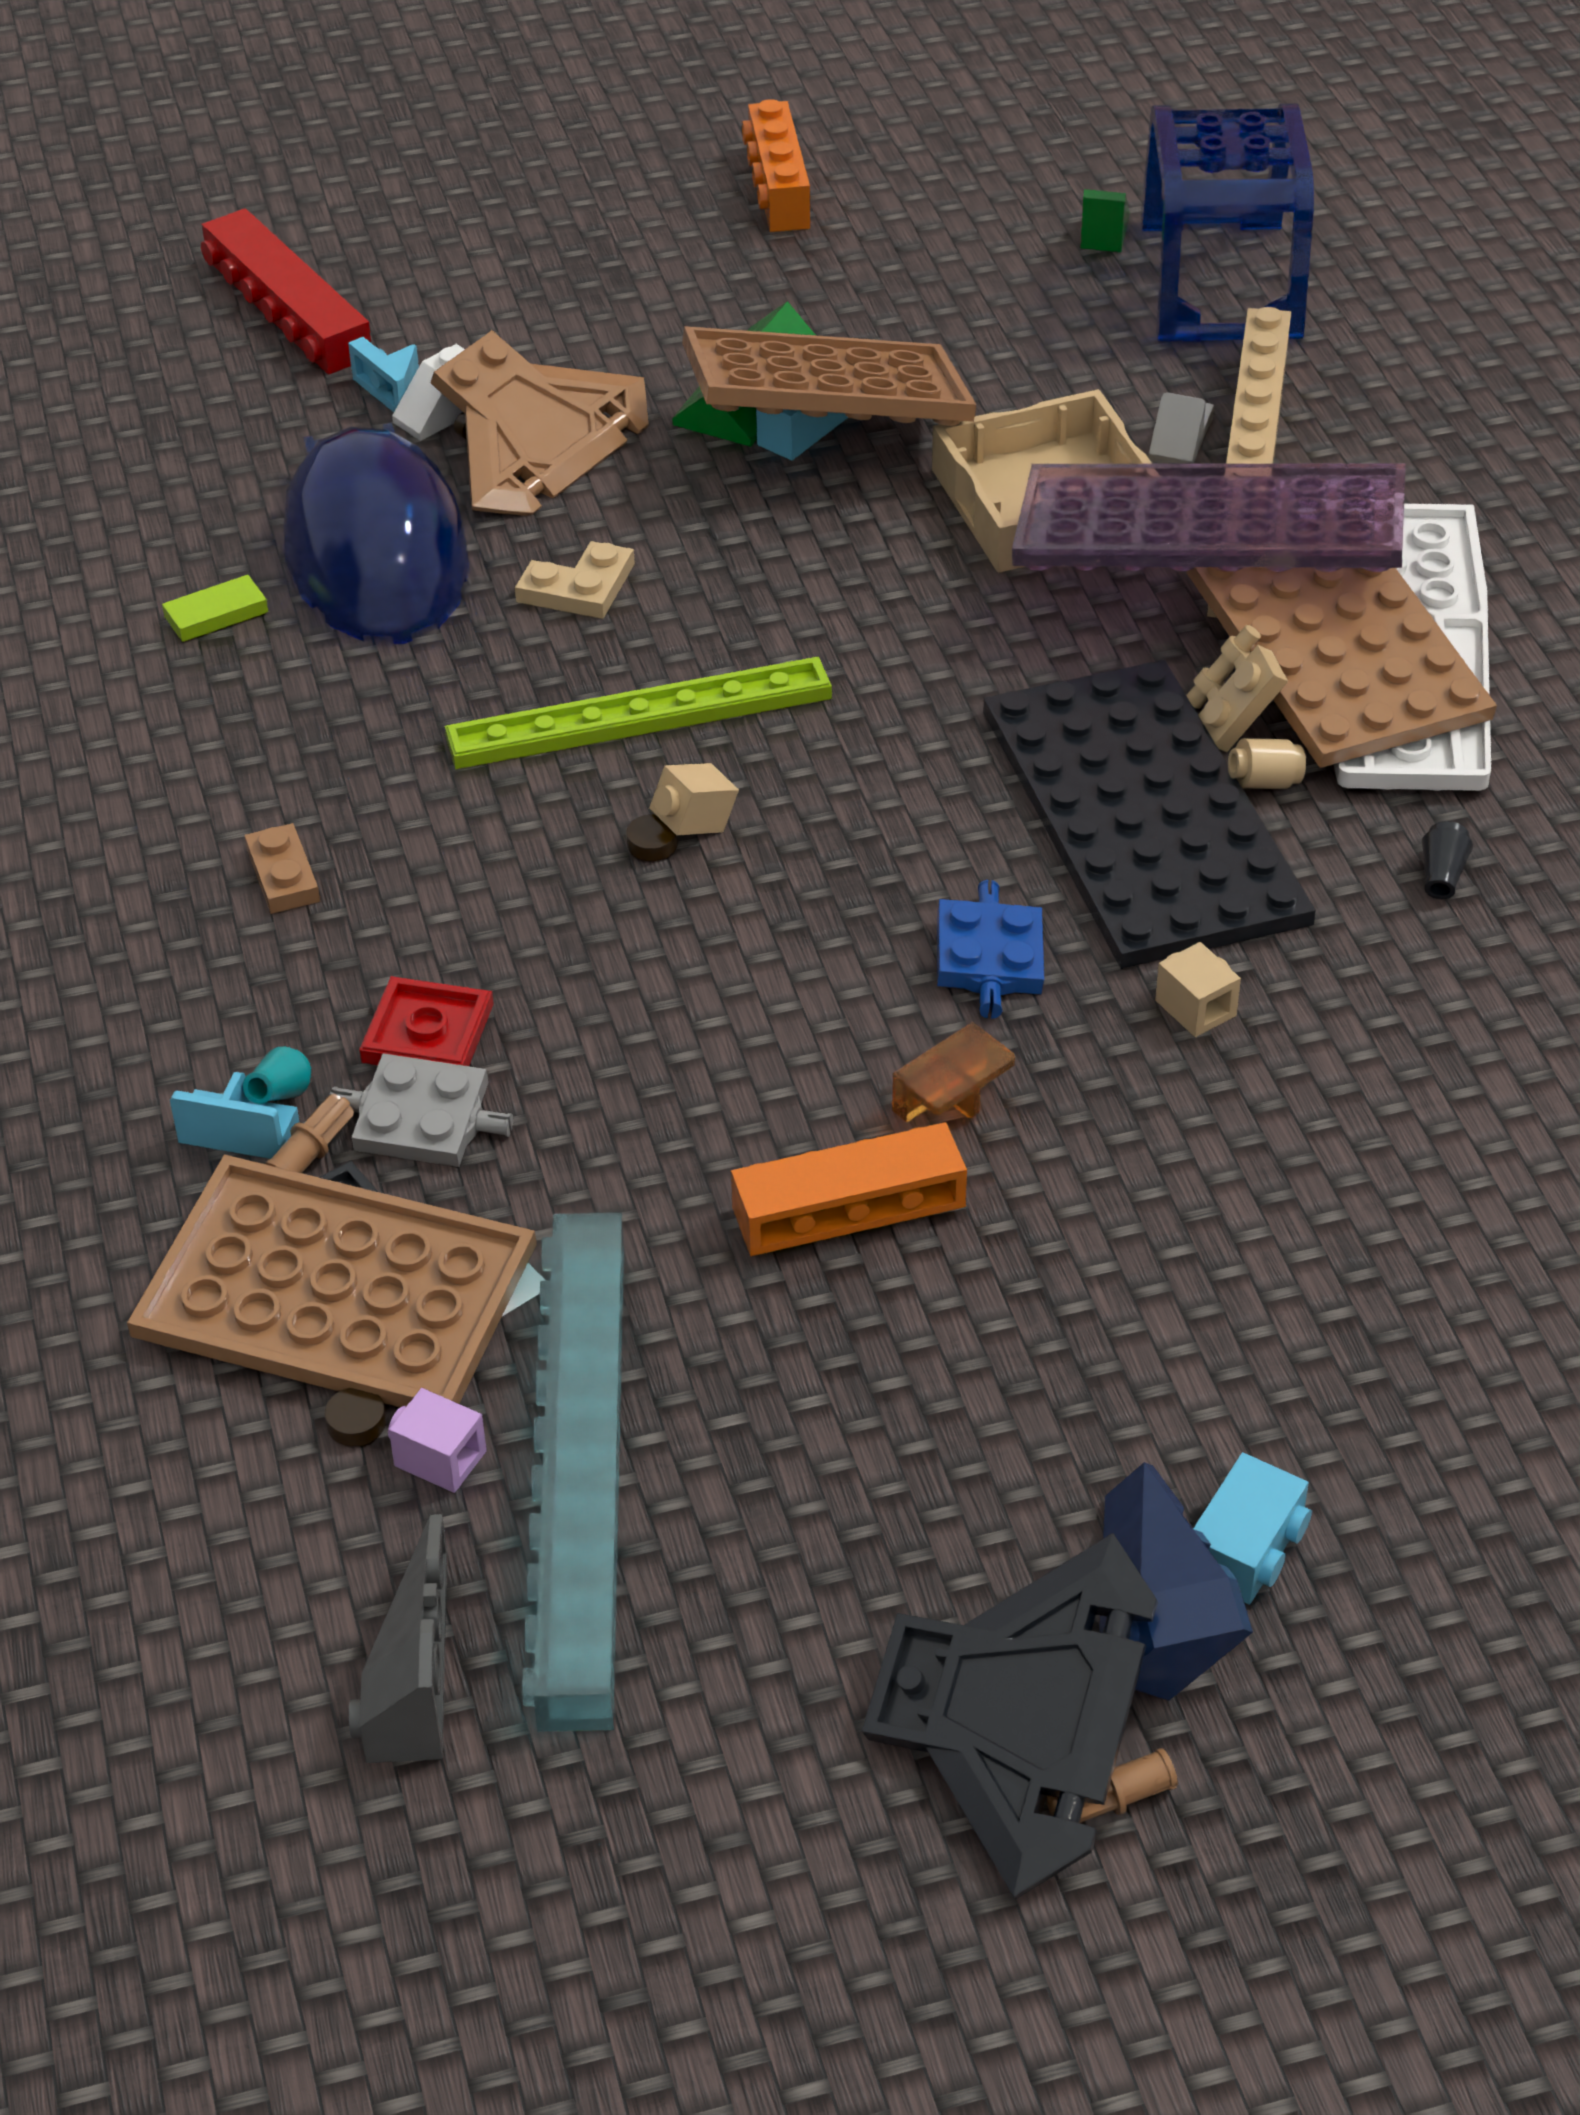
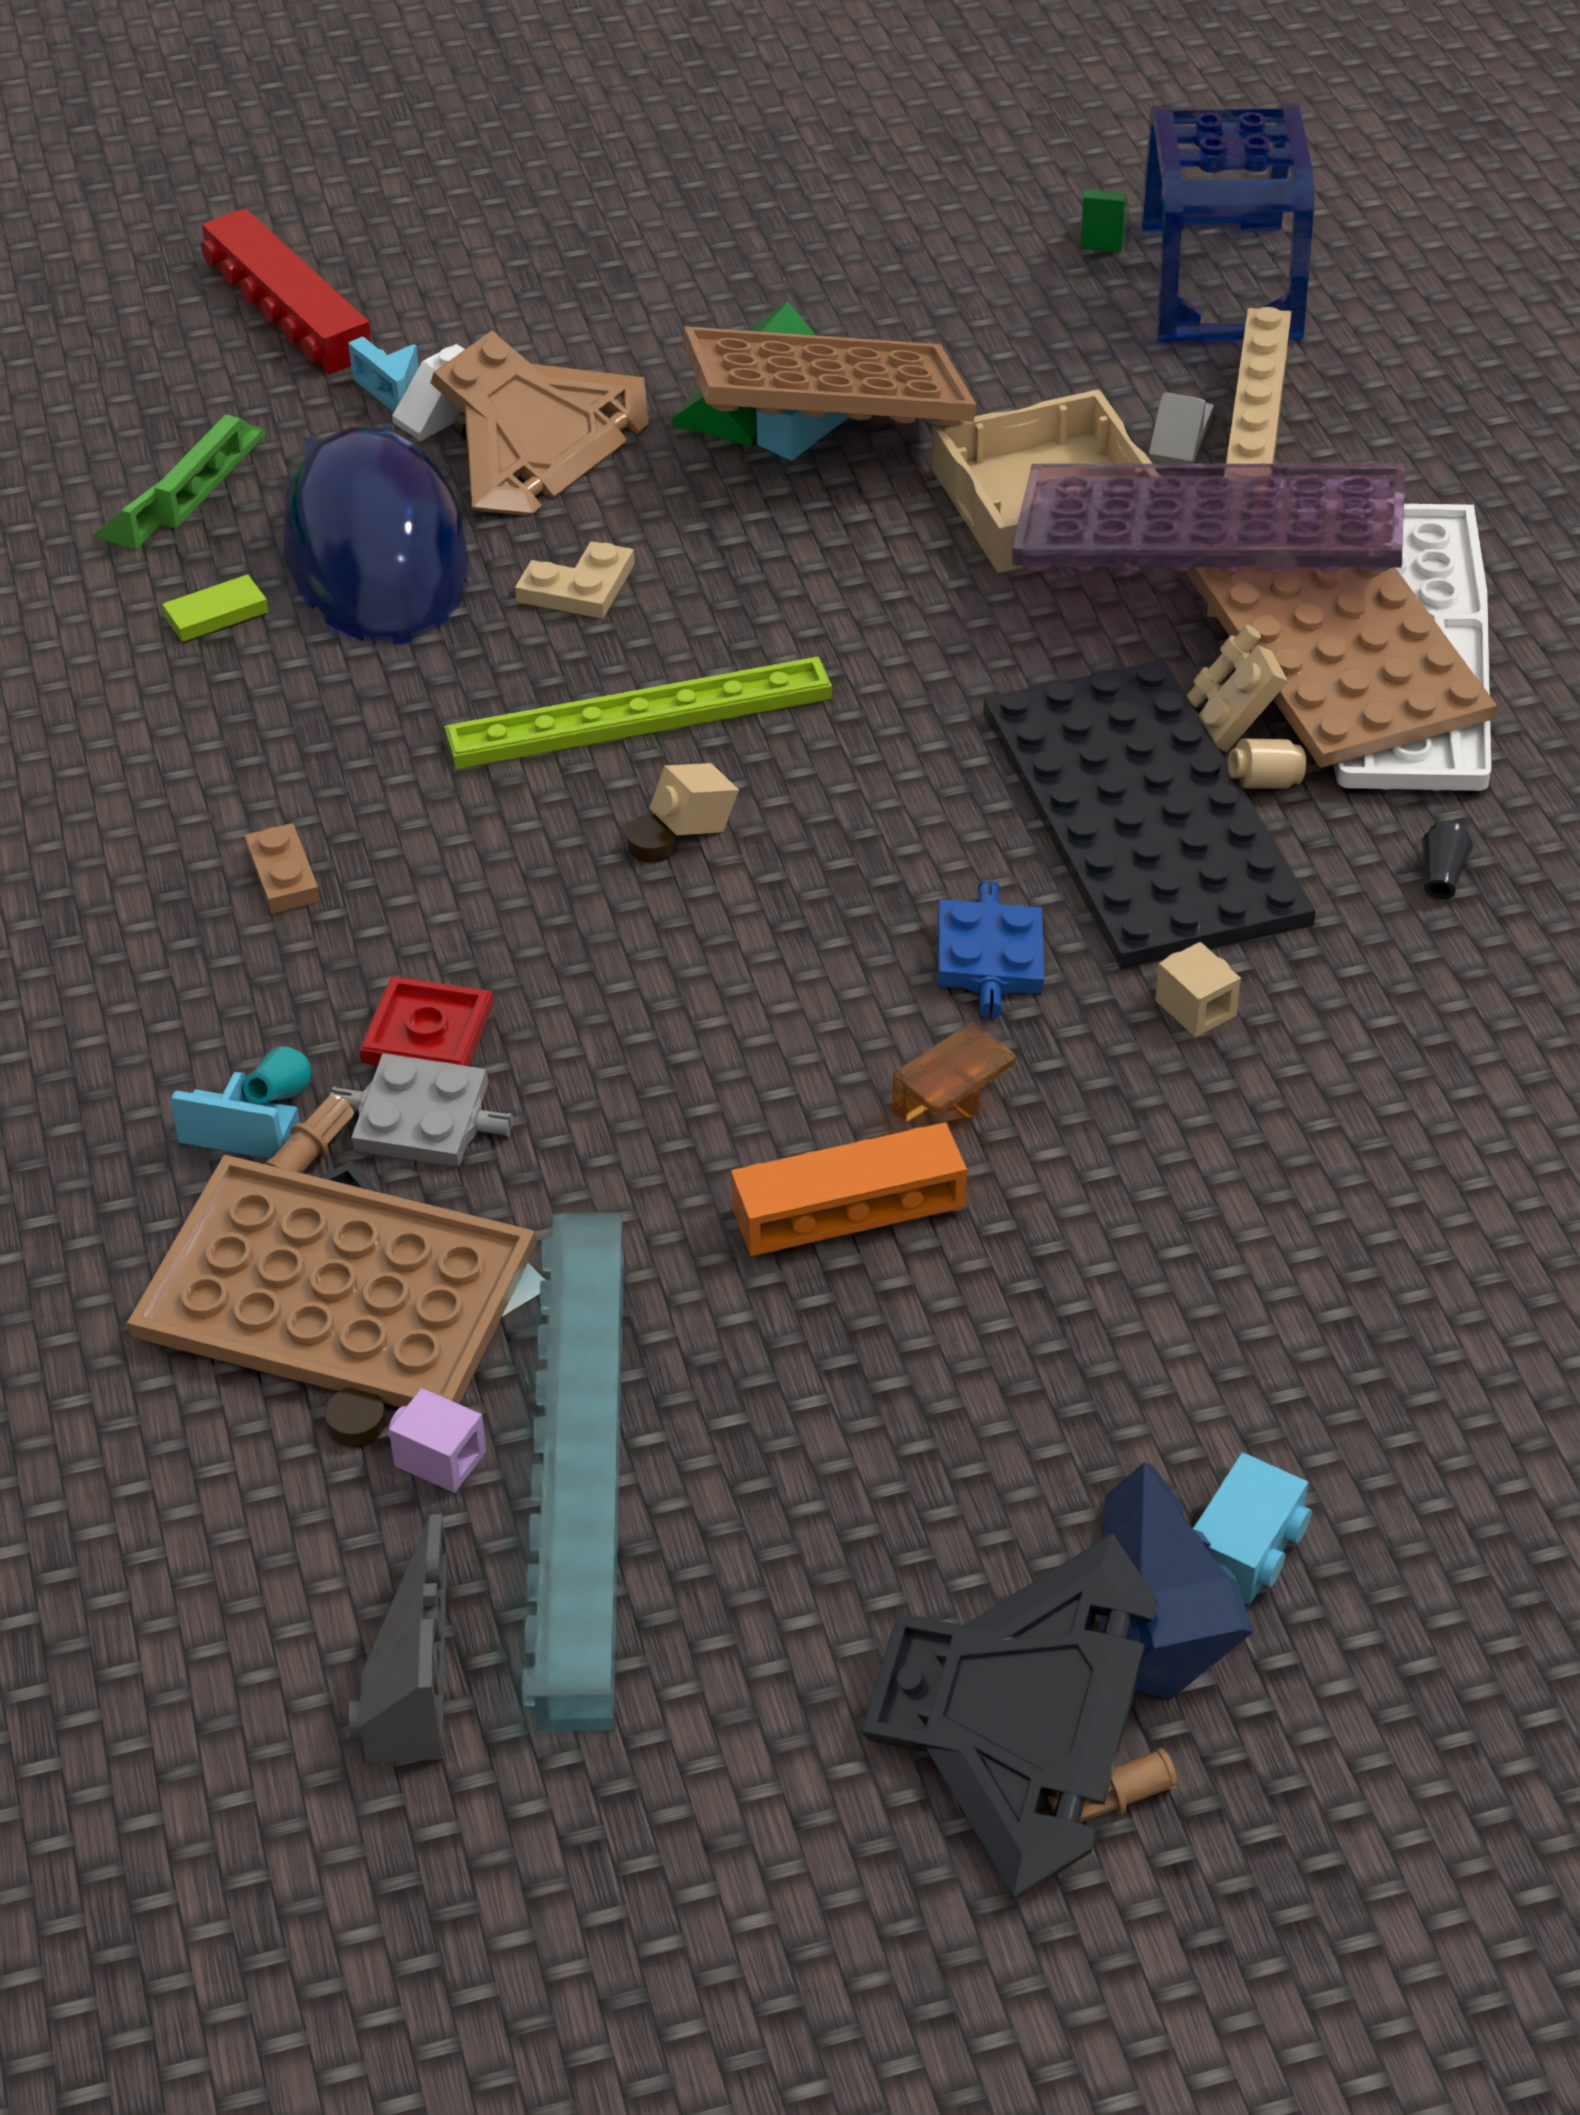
orange brick [742,99,810,232] -> none
none -> bright green wedge [94,414,266,550]

